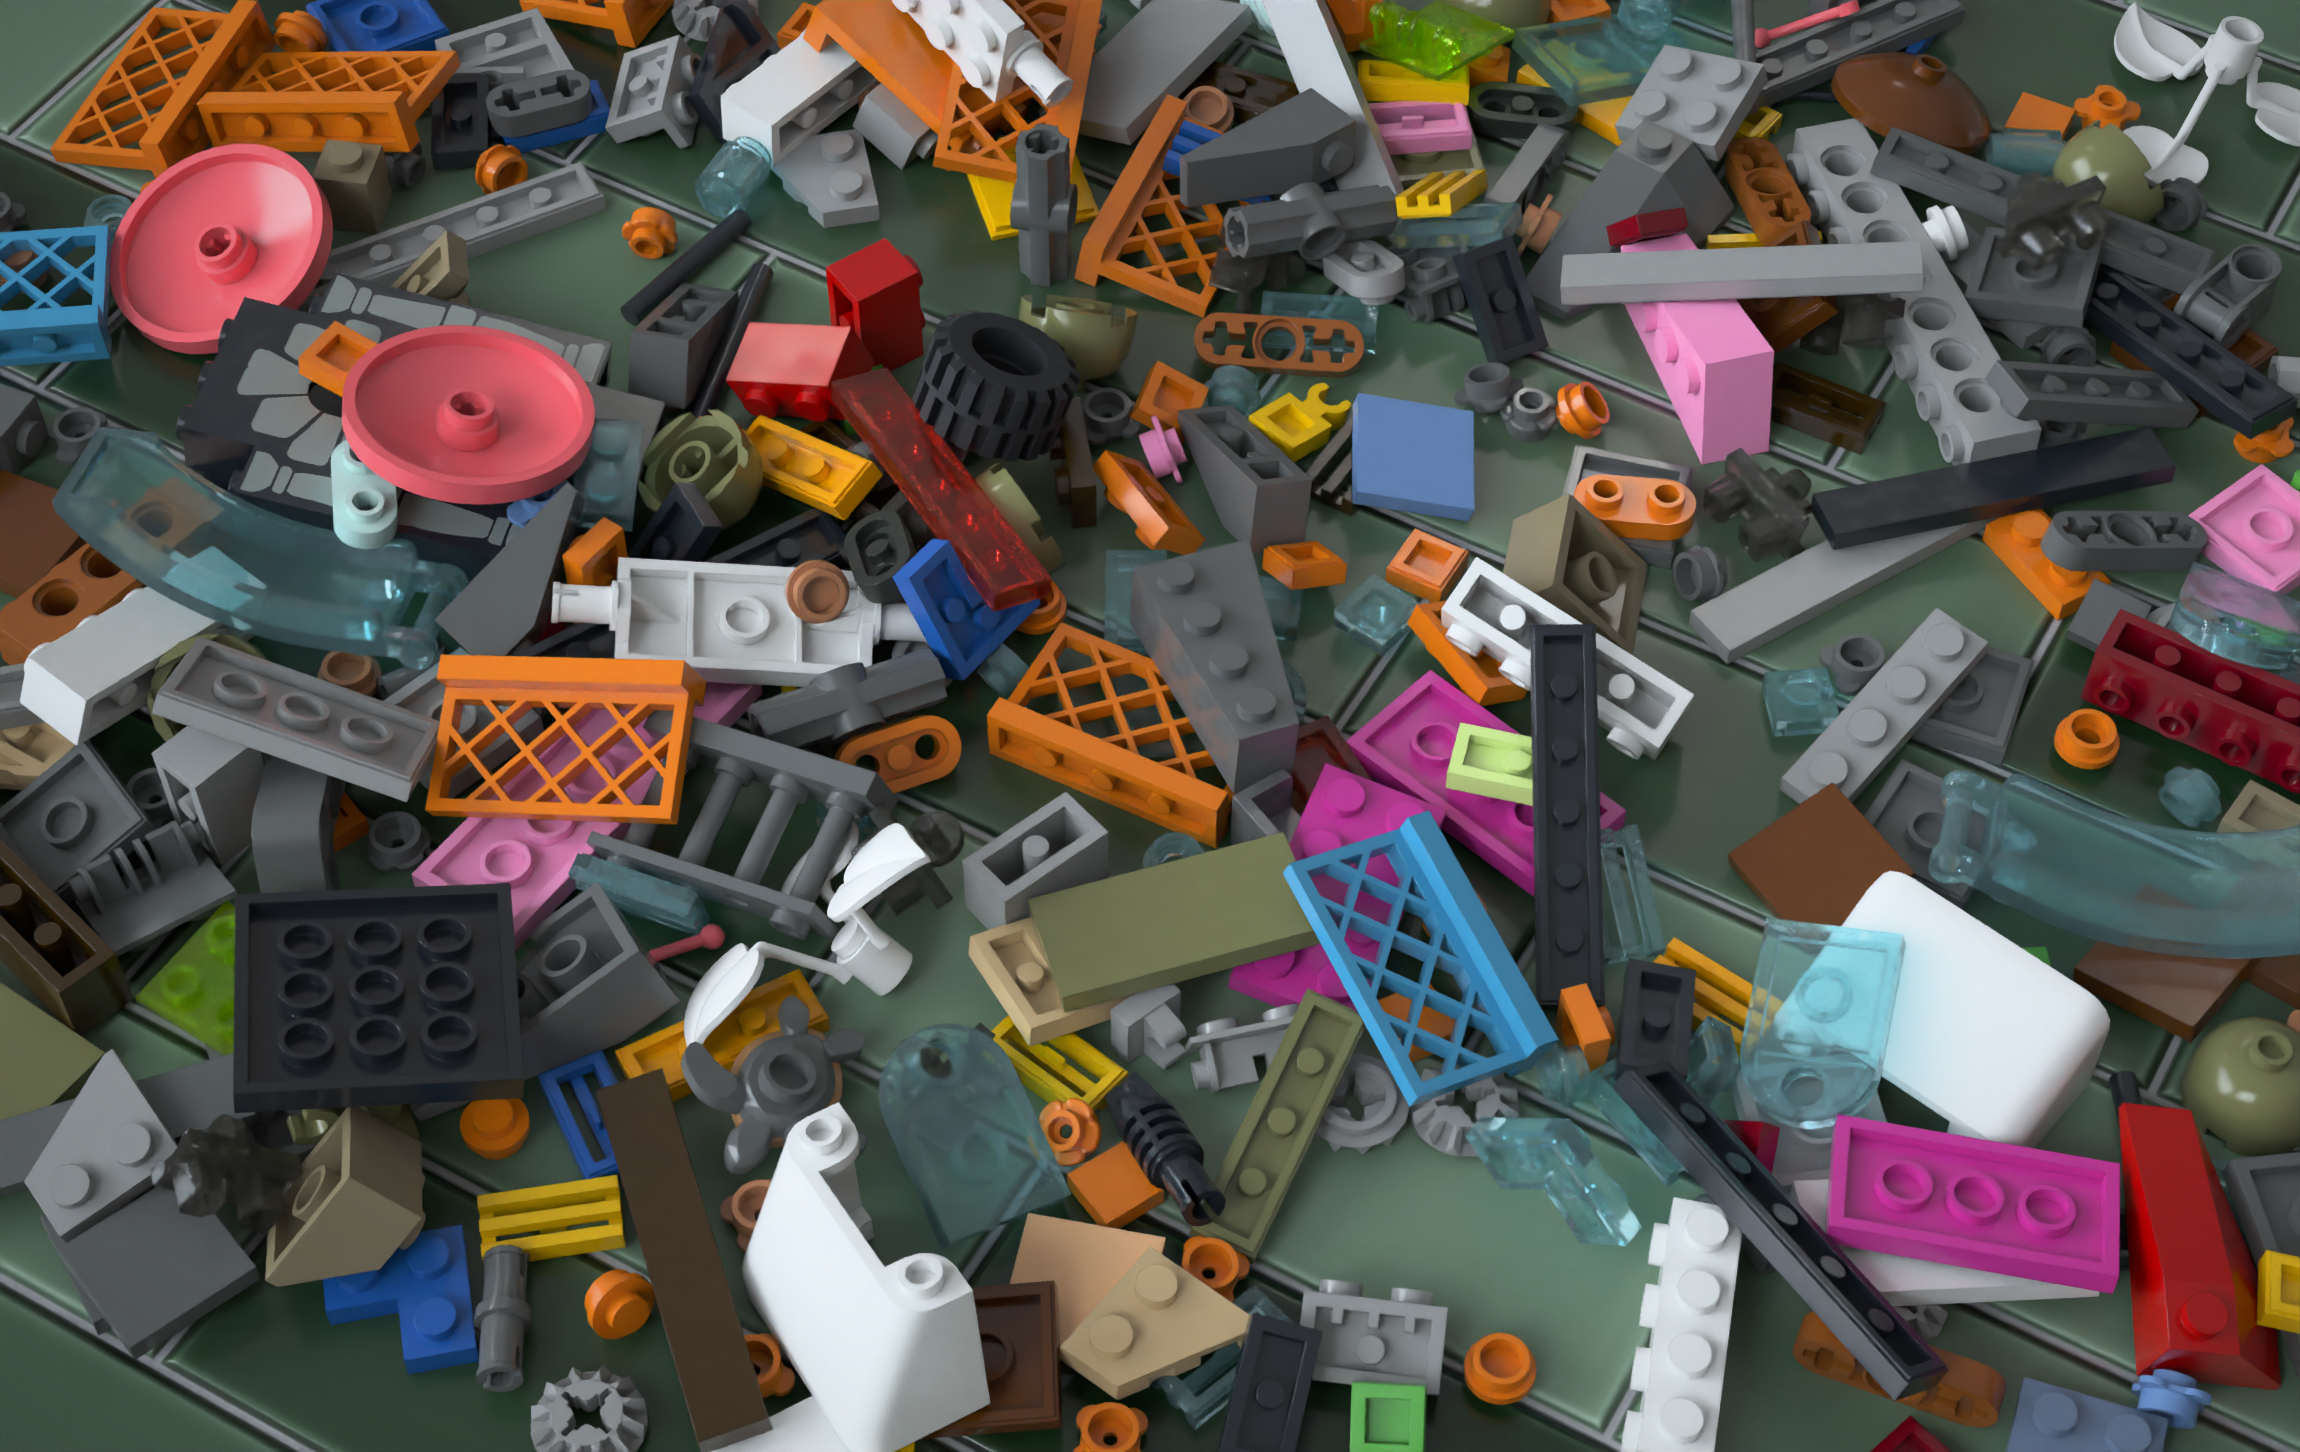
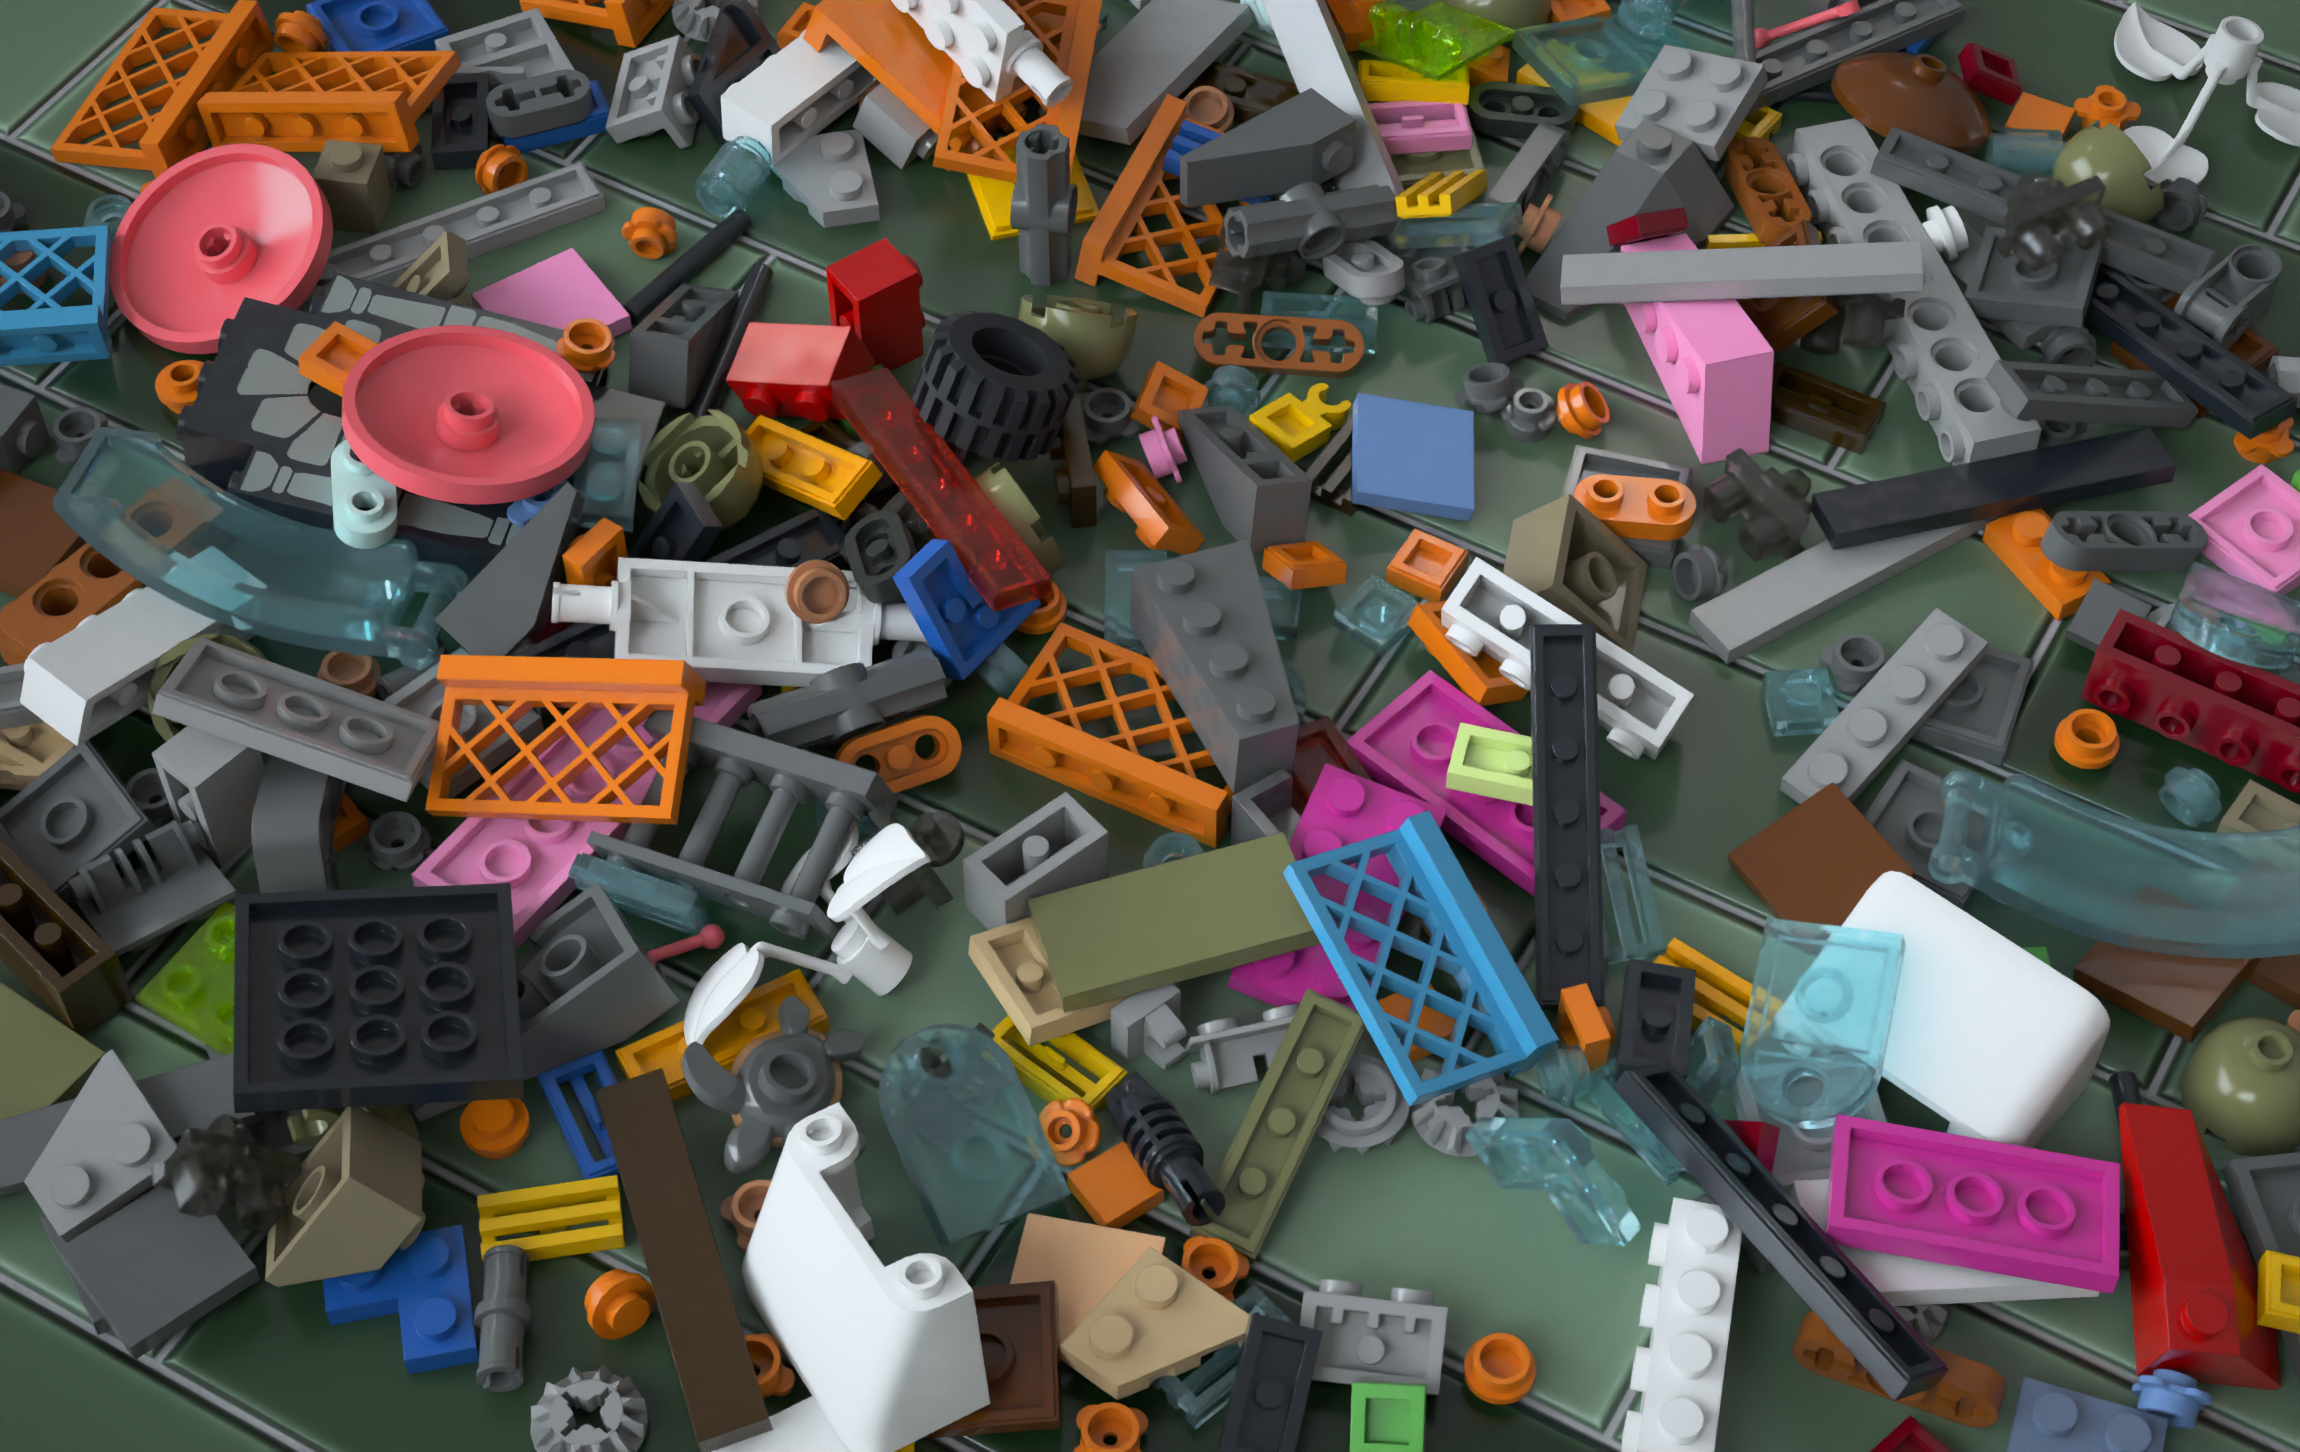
none -> orange plate [155,360,204,414]
none -> bright pink tile [471,248,632,338]
none -> orange plate [556,318,616,373]
none -> dark red tile [1958,42,2023,106]

